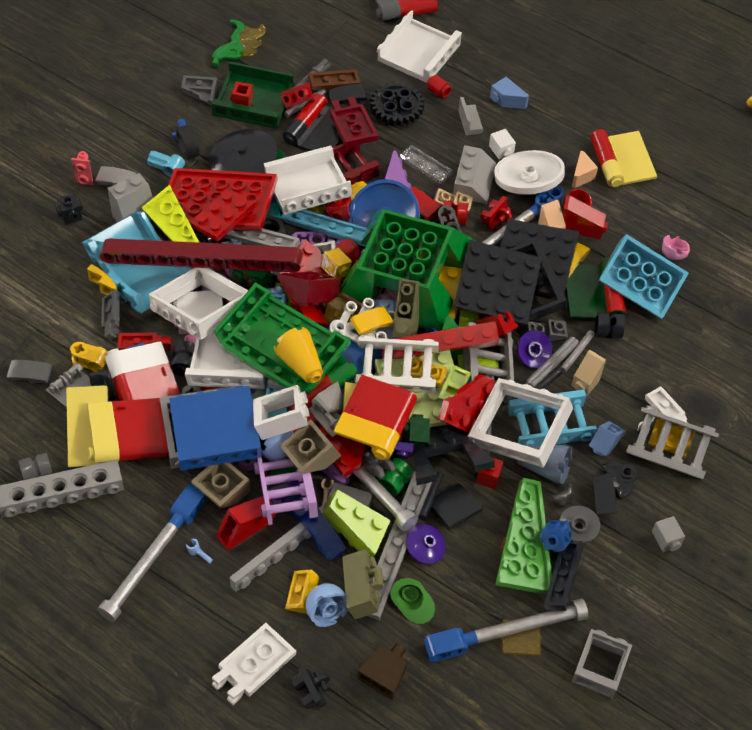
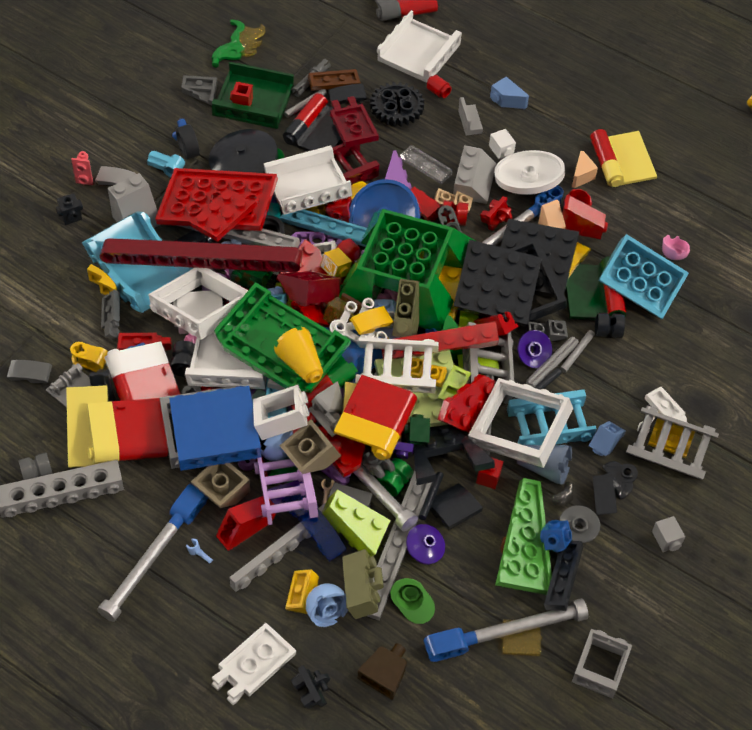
neon yellow wing [141,185,200,243] -> none
red hips [280,82,314,109] -> none
tan slope [571,350,606,396] -> none

